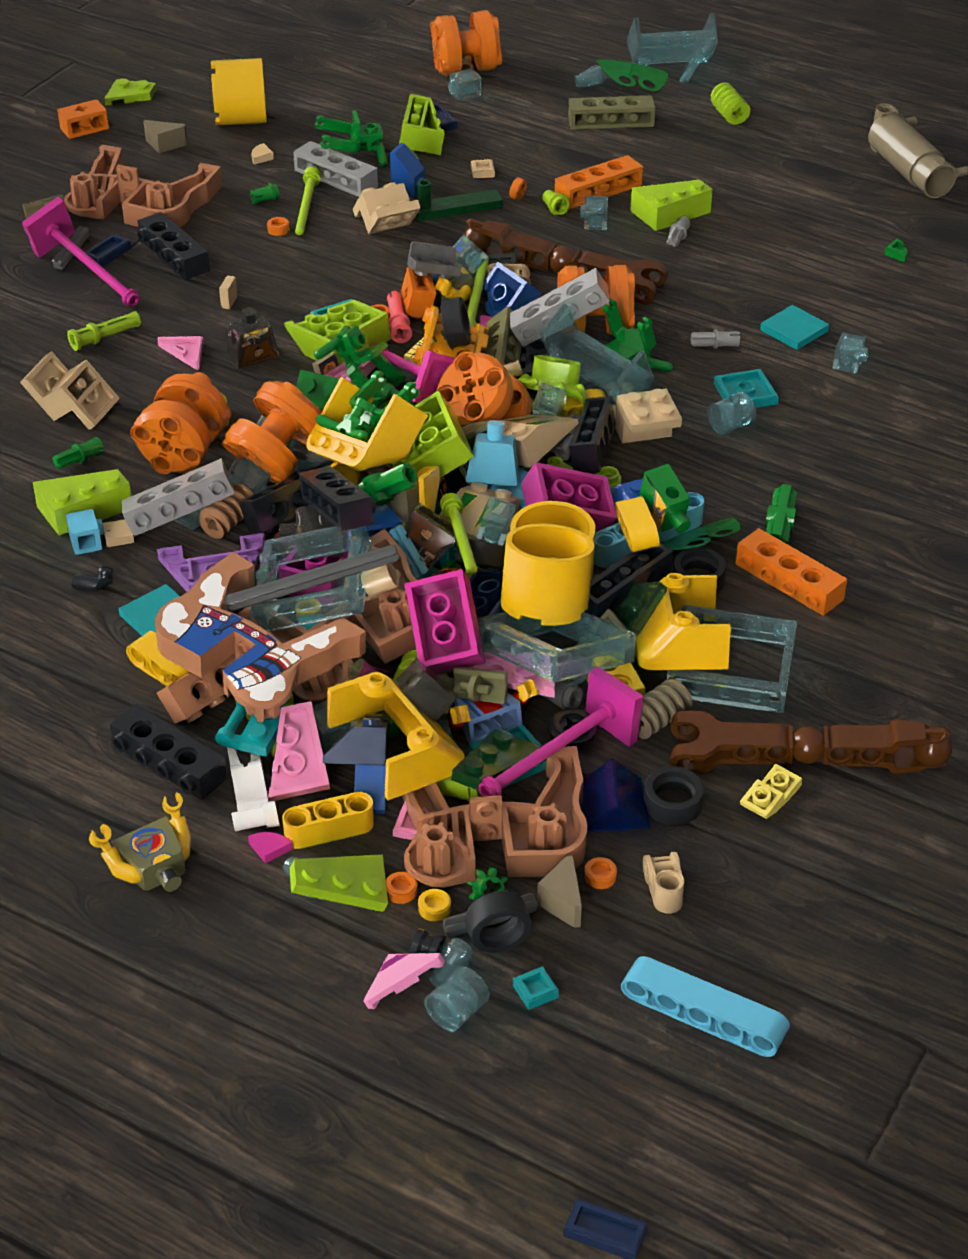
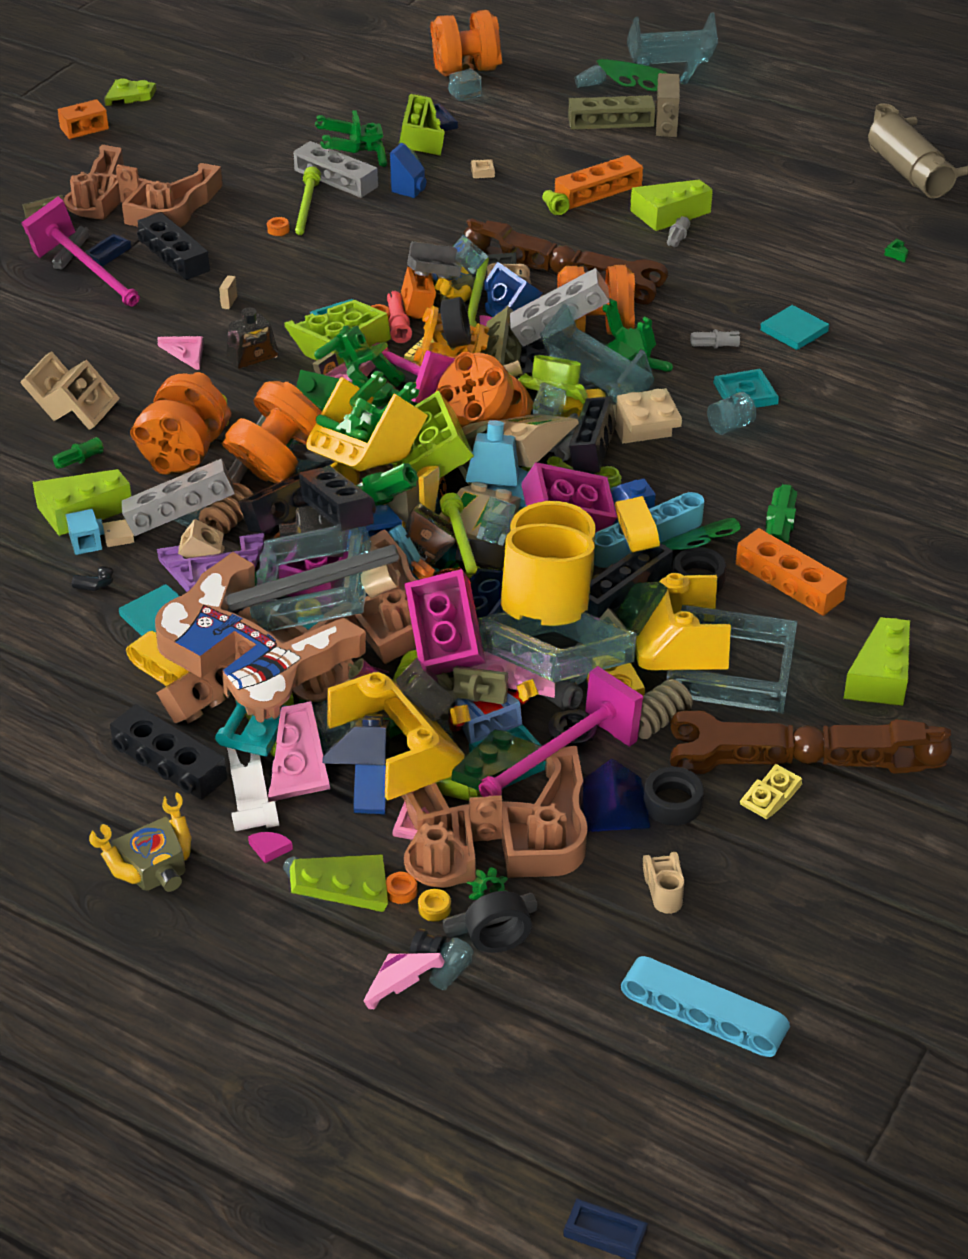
lime pin [67,311,141,351] -> none
dark tan slope [144,120,188,154] -> none
yellow brick [211,58,267,126] -> none
clear light blue brick [229,457,271,494] -> none
green pin [249,183,279,204] -> none
tan tile [251,143,273,164] -> none
yellow beam [283,792,374,849] -> none
tan bracket [353,182,420,234] -> none
dark green piece [415,179,503,221] -> none
clear light blue wheel [424,966,490,1032] -> none
orange tile [509,177,527,201] -> none
teal tile [513,966,559,1010] -> none
dark tan slope [537,856,582,928] -> none
clear light blue brick [580,196,608,230] -> none
orange tile [584,857,617,889] -> none
green torso [639,464,691,533] -> none
lime piece [711,82,751,125] -> none
clear light blue brick [833,332,869,373] -> none
none -> tan brick [178,519,225,559]
none -> orange axle [410,559,435,579]
none -> dark tan window [656,73,680,137]
none -> lime wedge [843,617,910,706]

